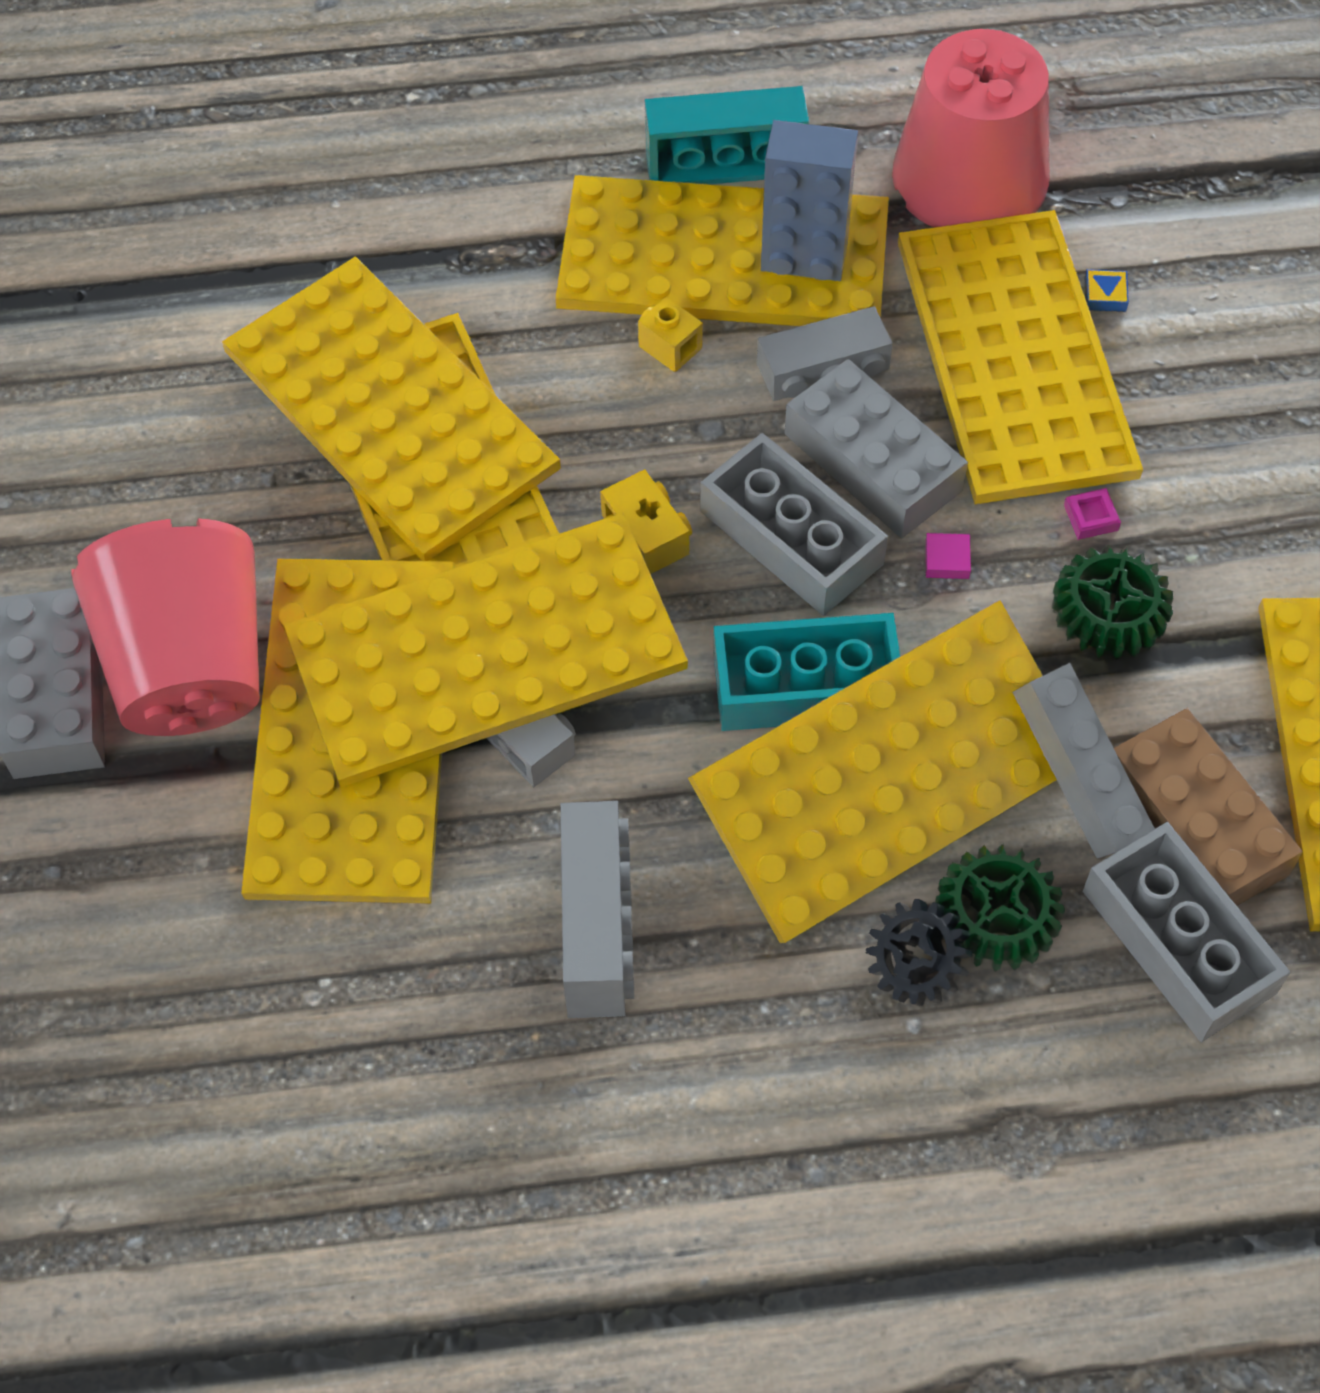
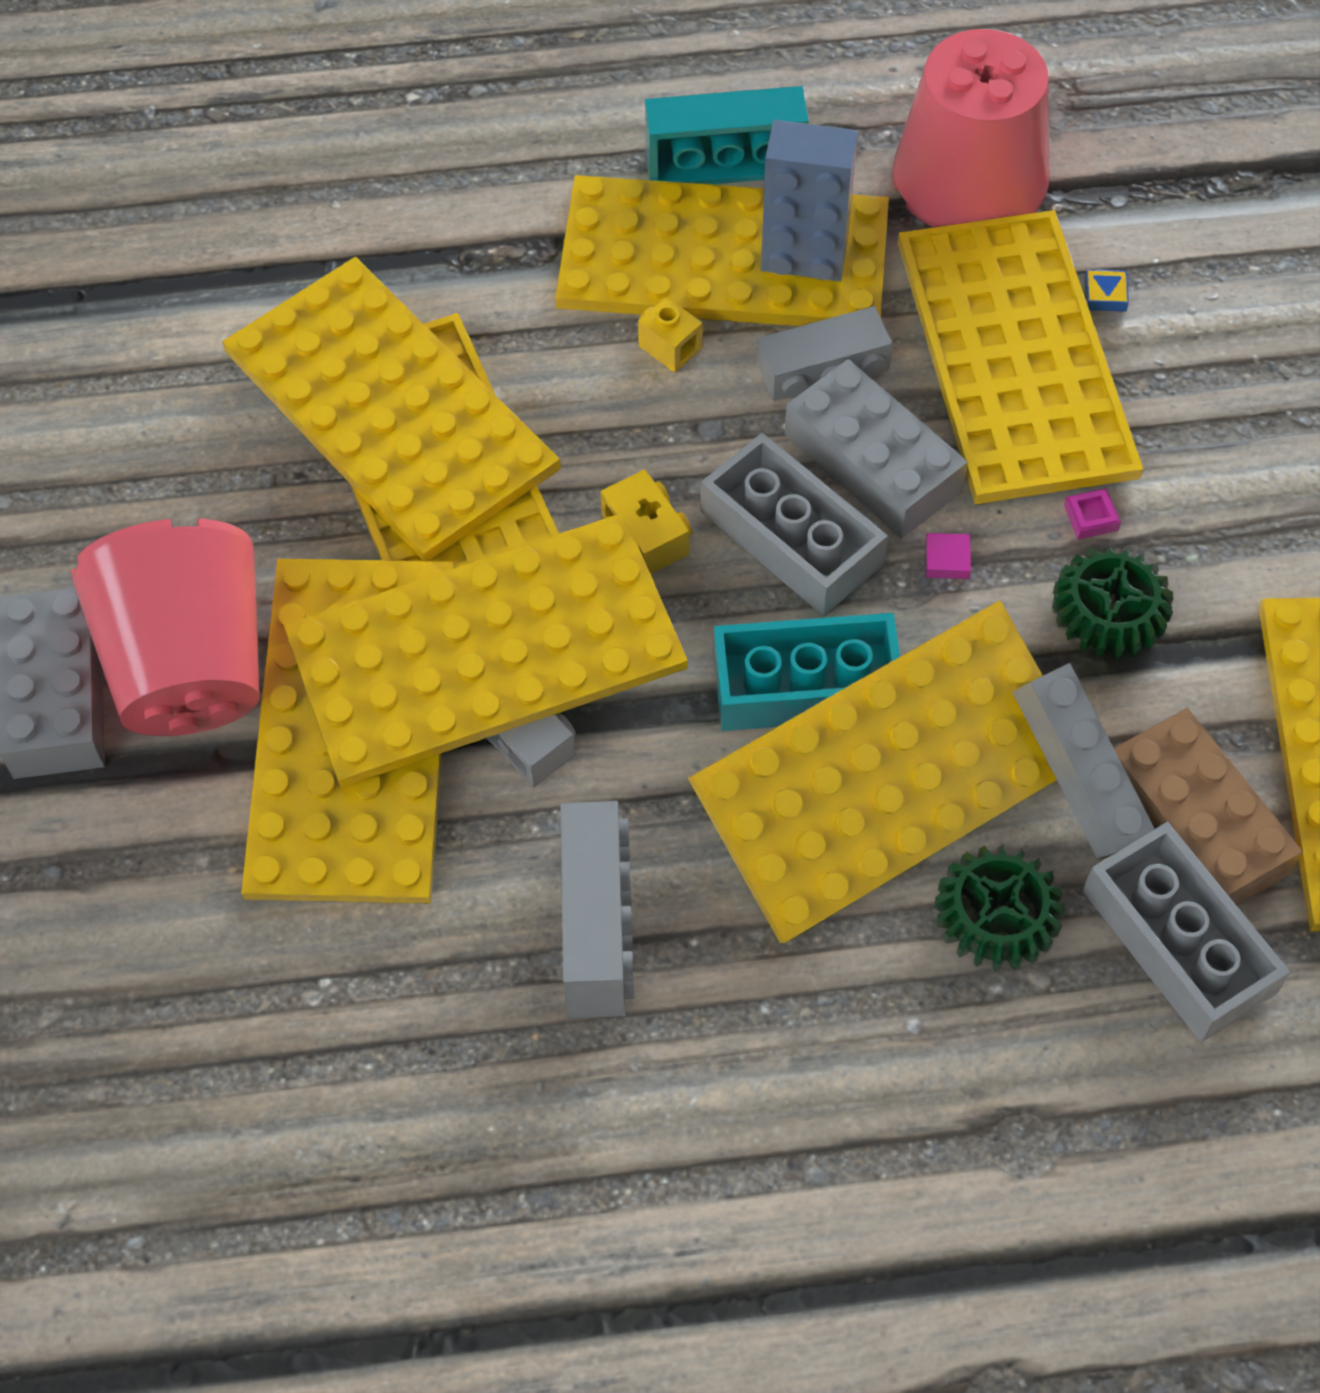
black gear [866,899,973,1006] -> none

